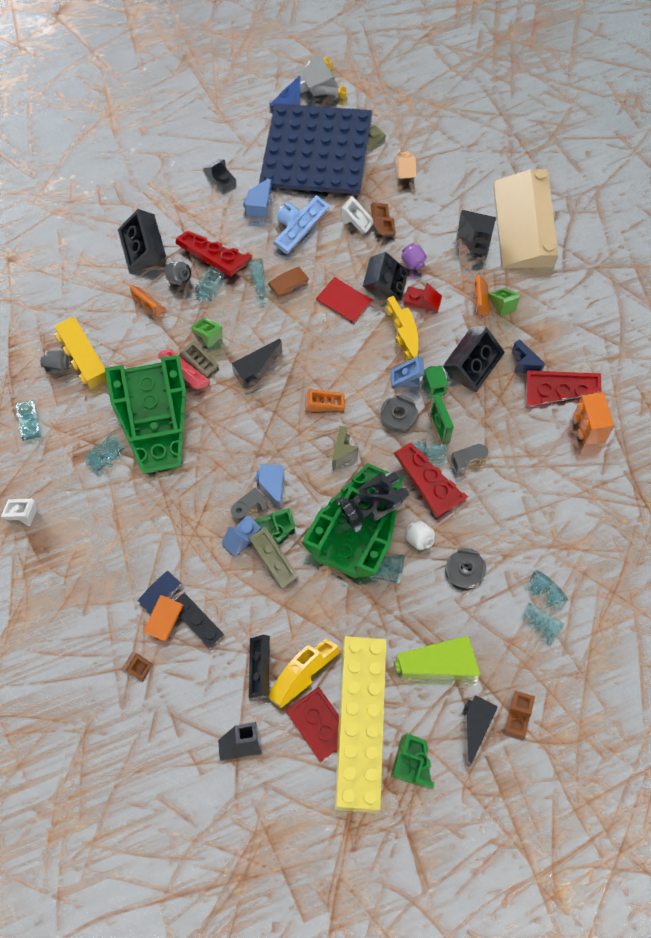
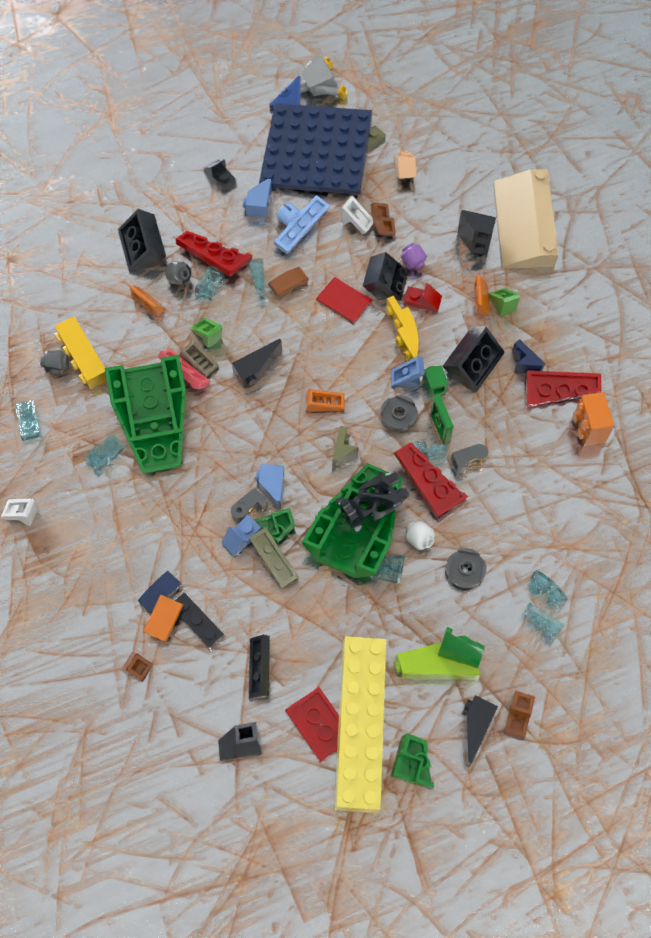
yellow slope [268,639,341,708] -> none
none -> green slope [438,627,485,668]

